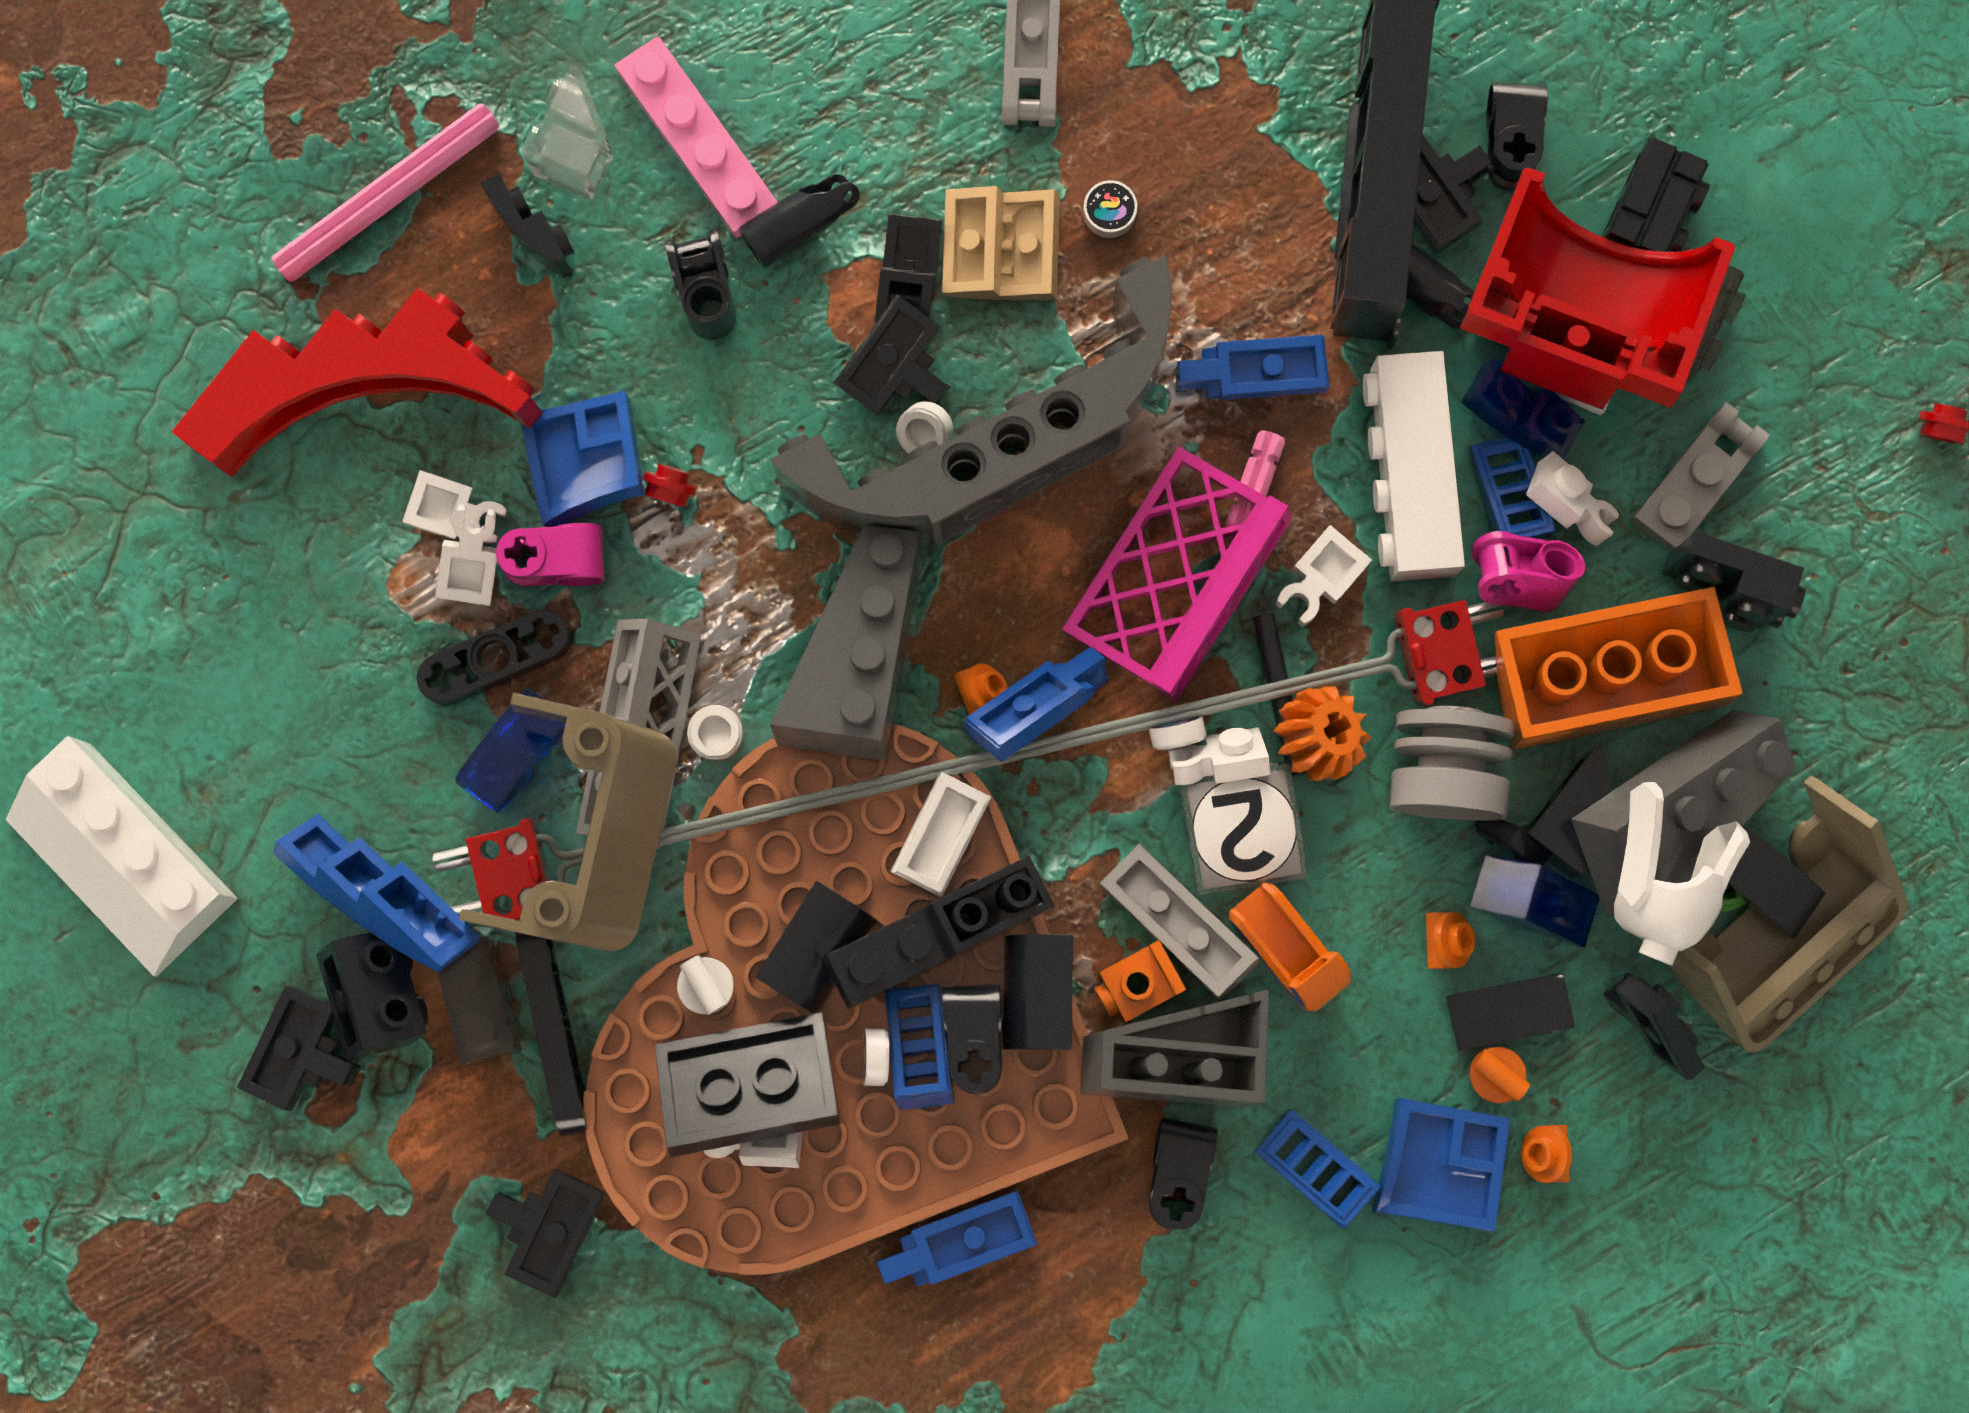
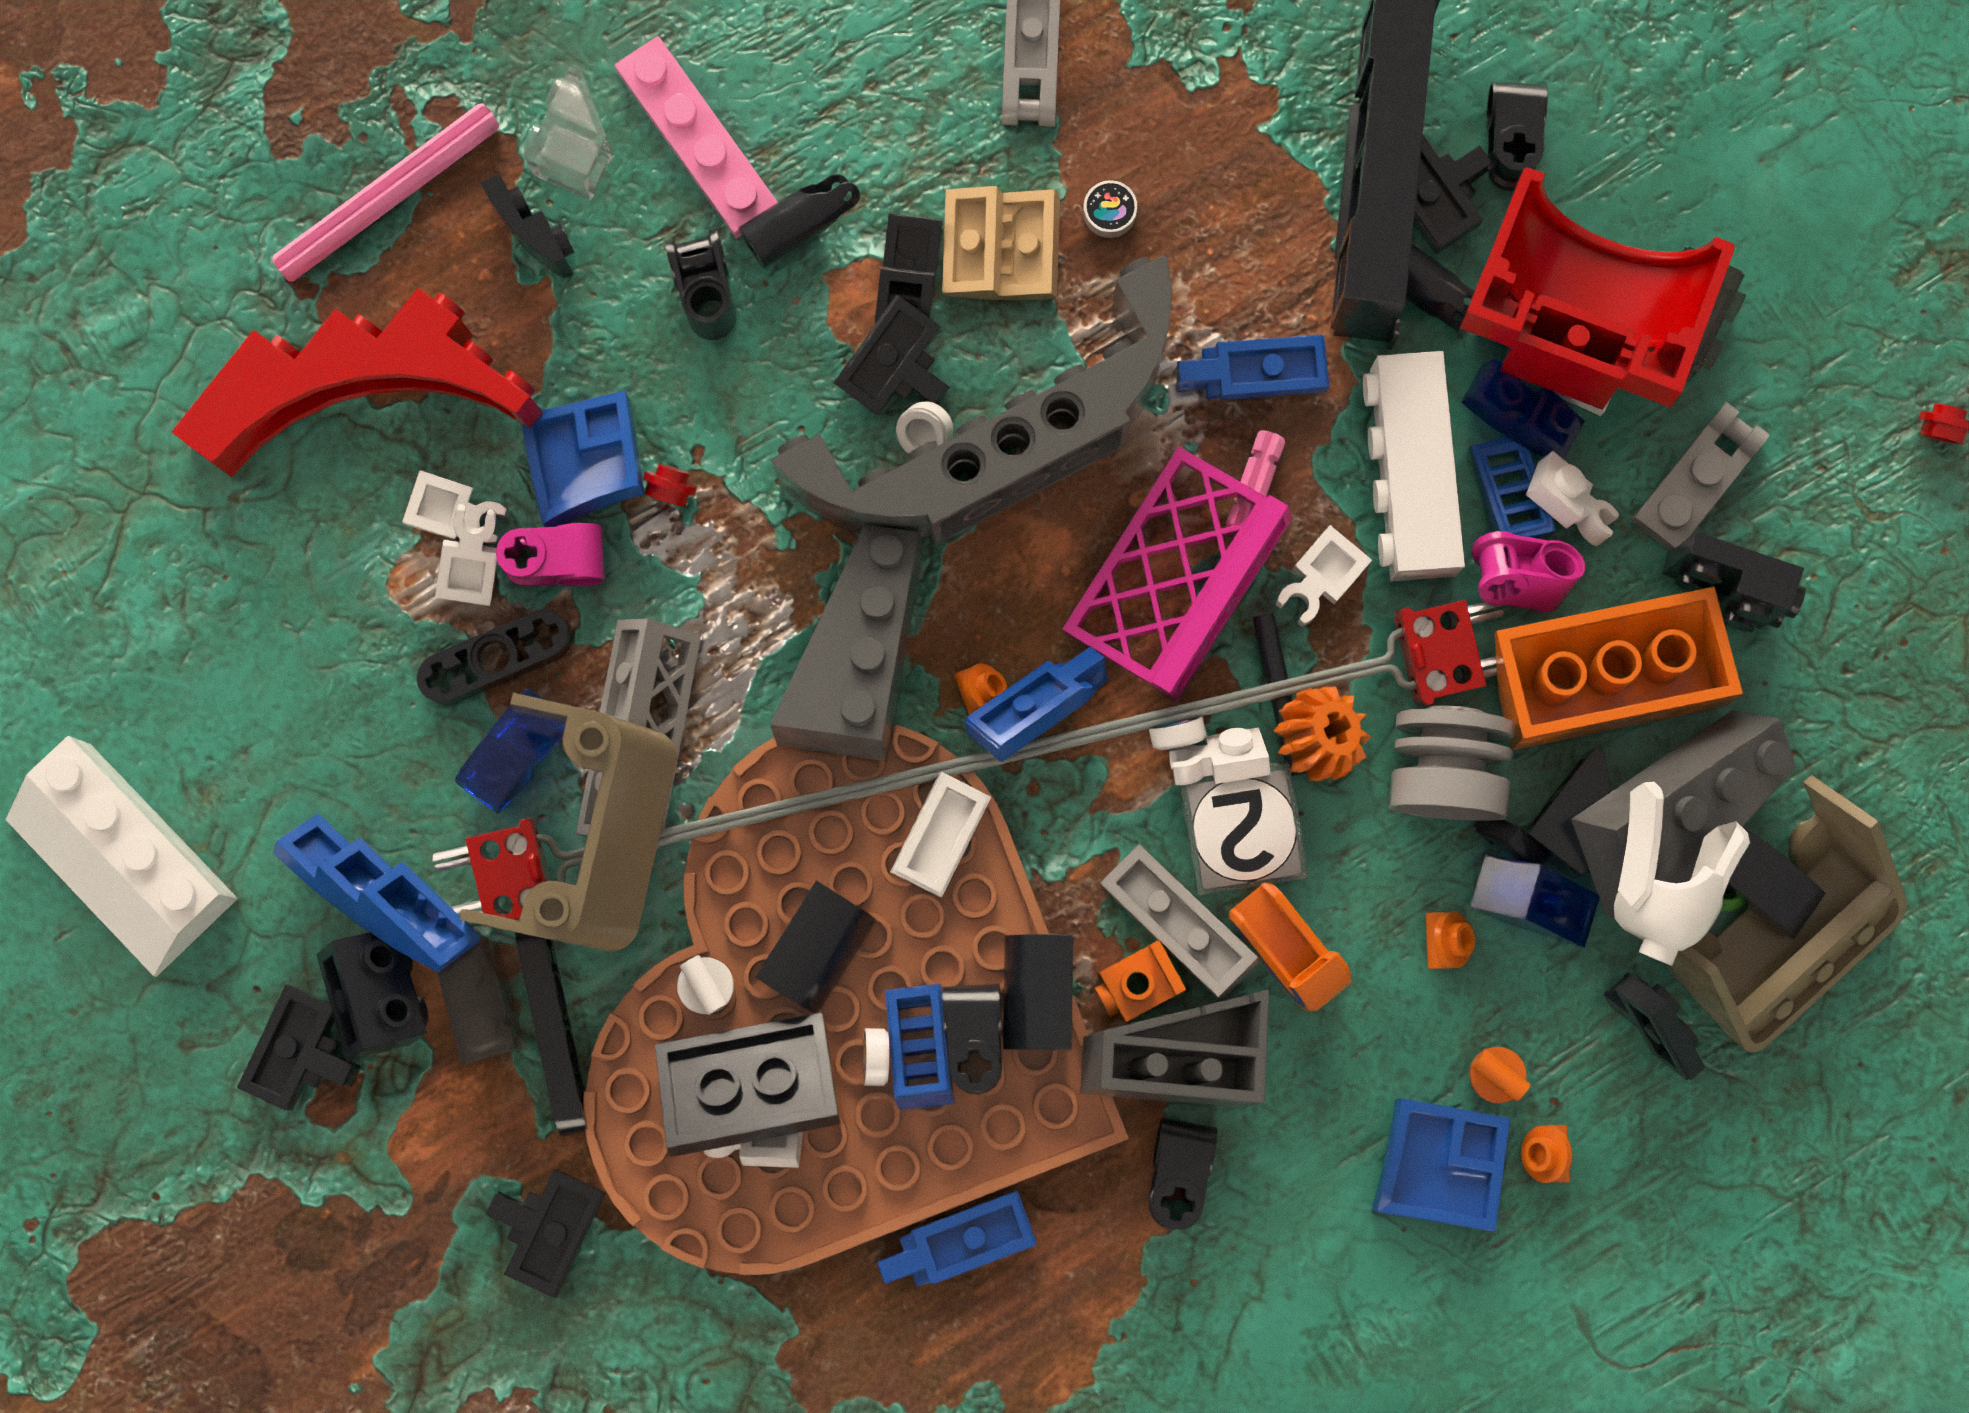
white tile [687,705,744,762] -> none
black slope [823,856,1055,1009] -> none
blue slope [1254,1109,1380,1229] -> none
black slope [1446,973,1575,1051] -> none
black brick [1602,138,1711,252] -> none

